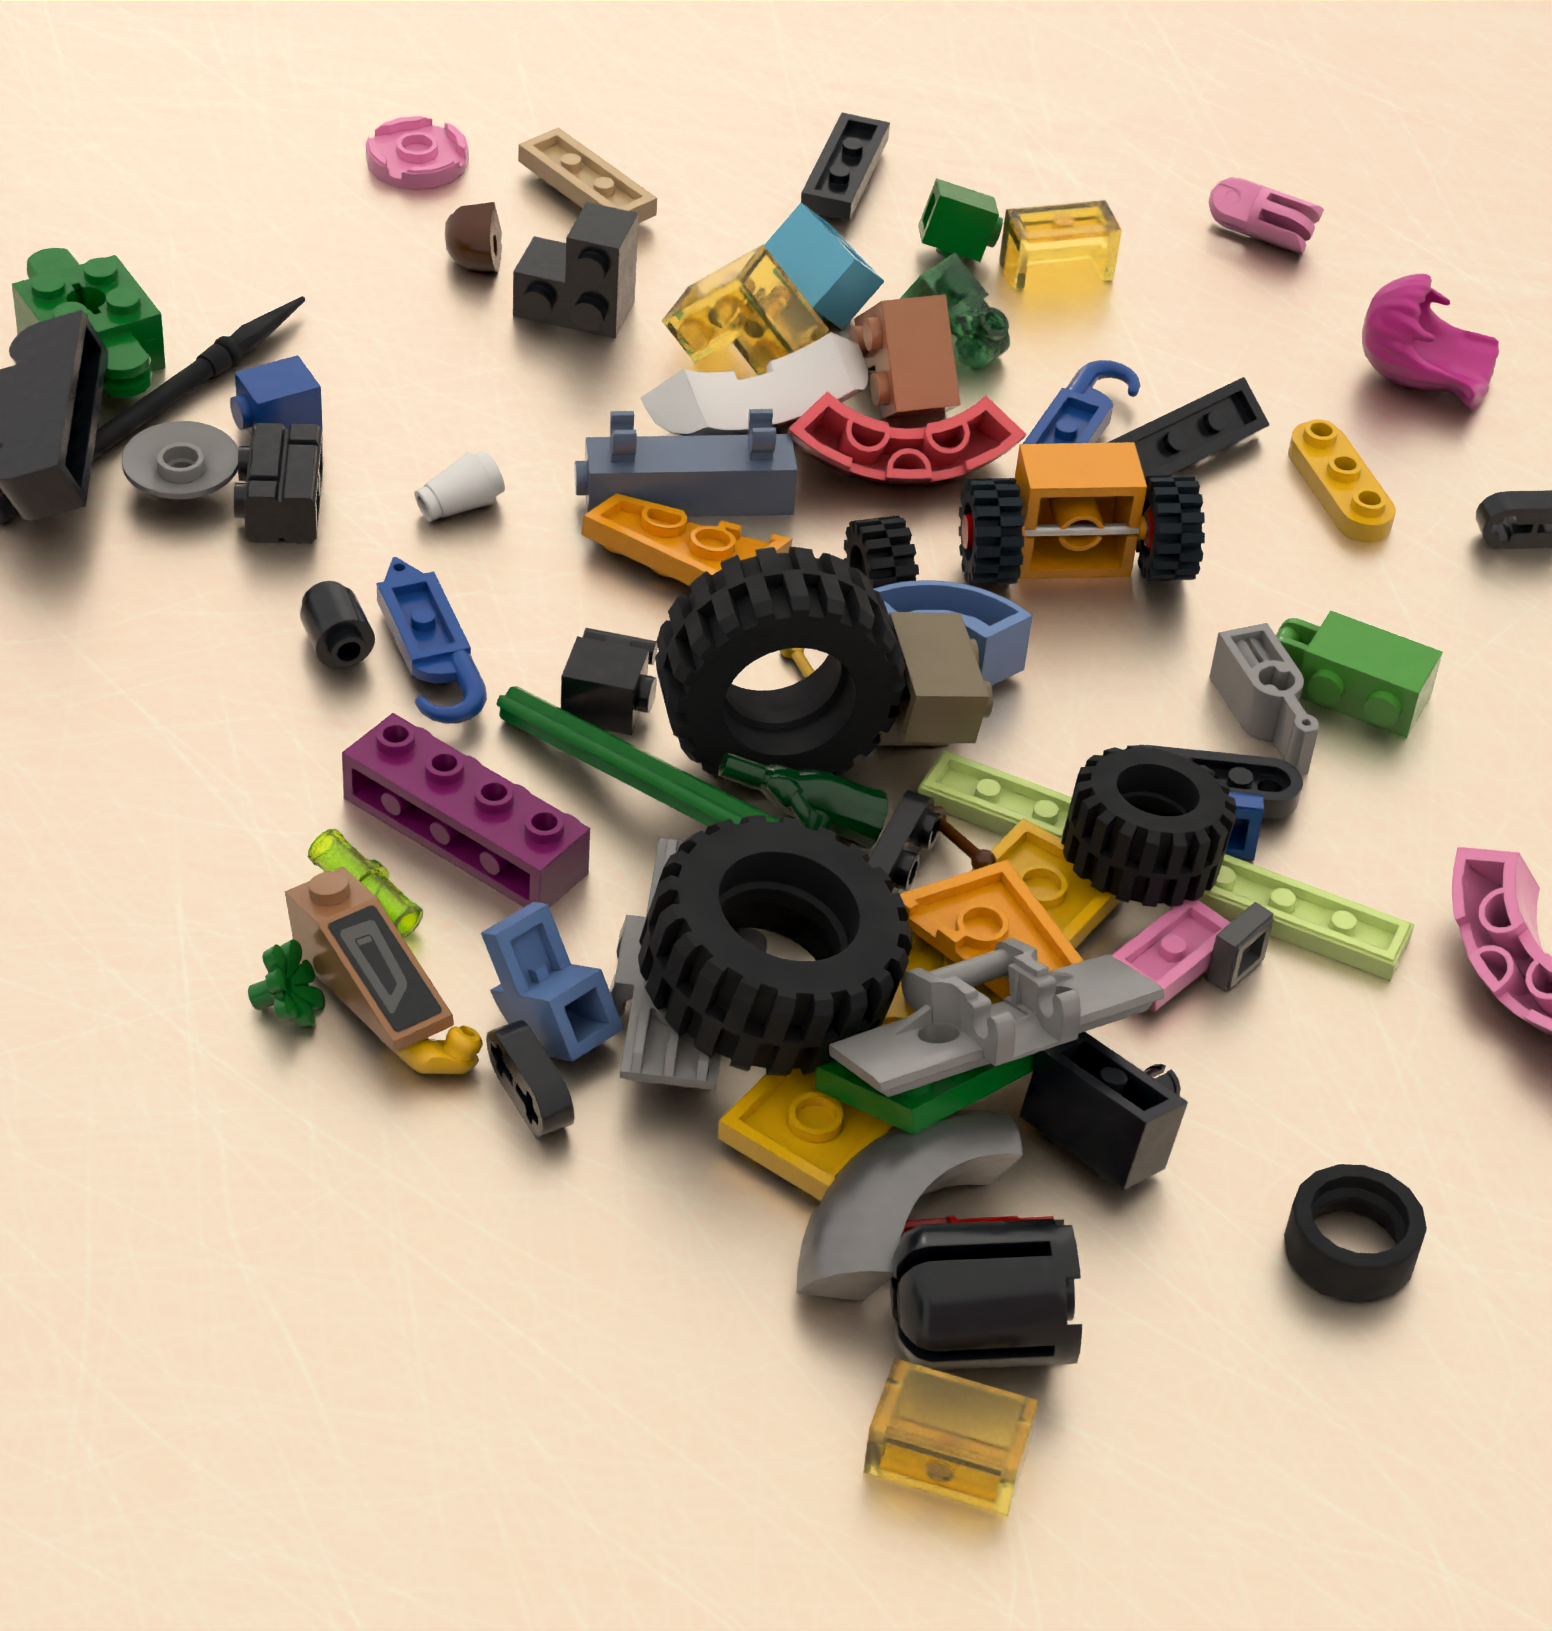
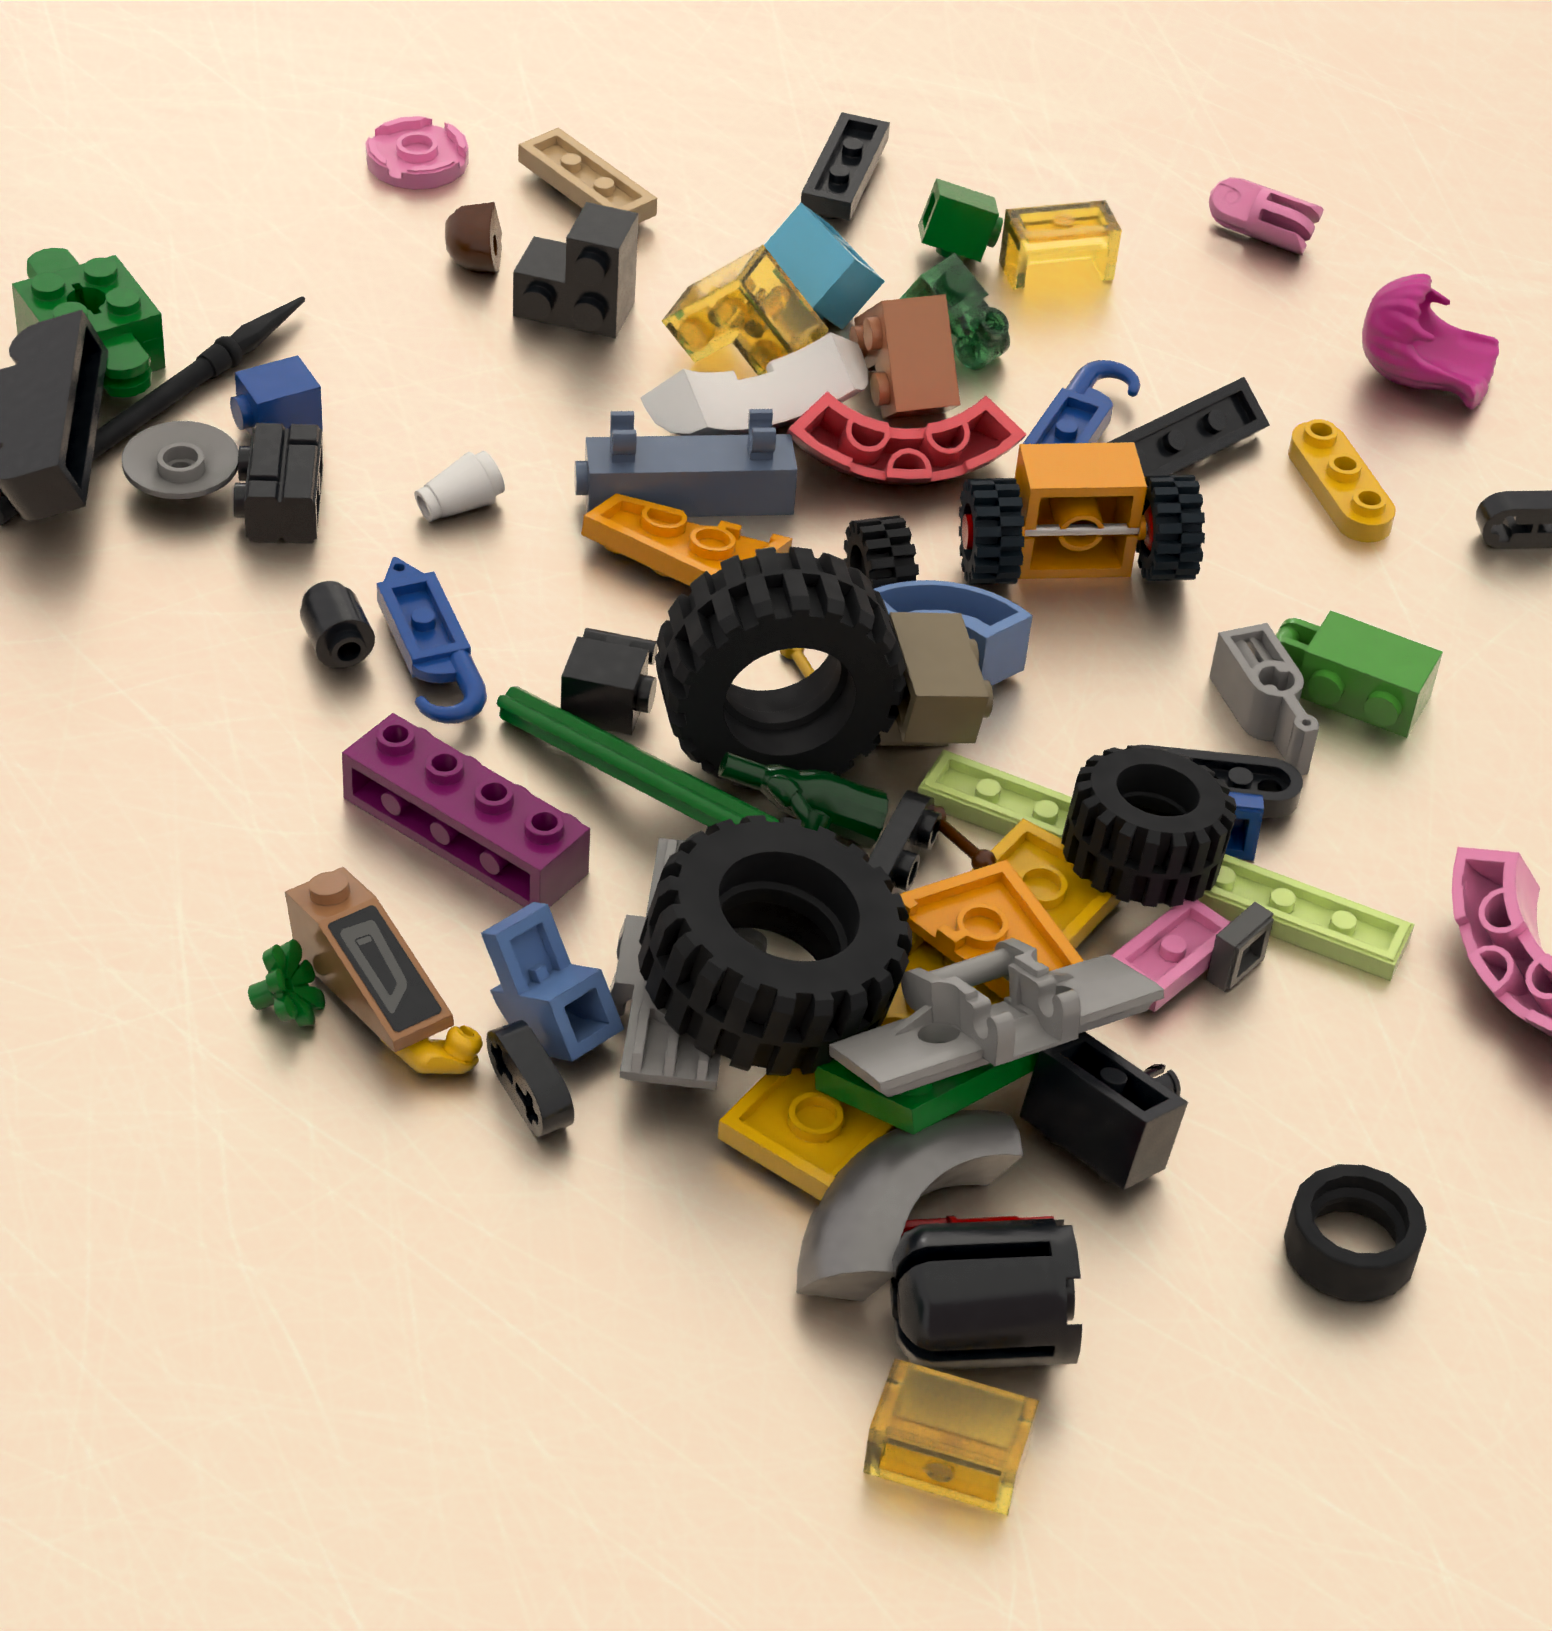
clear neon green pin [307,828,423,939] -> none

